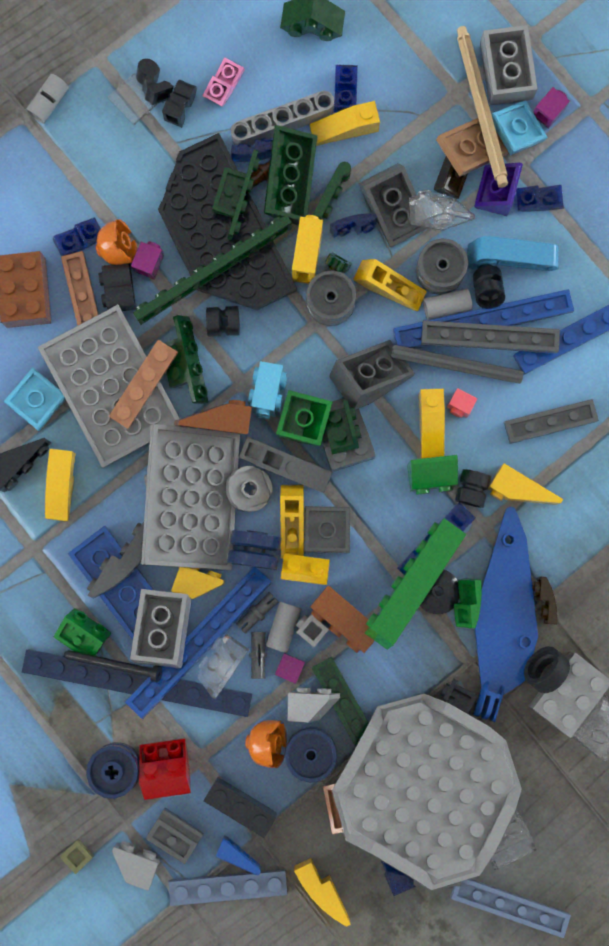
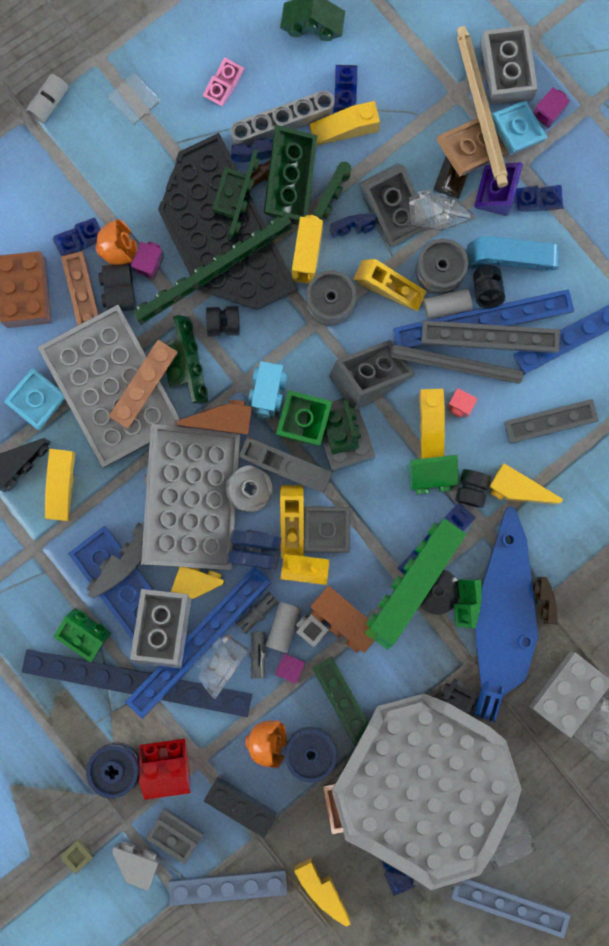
black bar [64,650,162,683] -> none
black leg [136,58,174,106] -> none
black leg [162,80,197,128] -> none
blue slope [216,835,262,876] -> none
light grey slope [288,687,340,722] -> none
dark green plate [325,252,352,273] -> none
black tyre [524,646,570,693] -> none

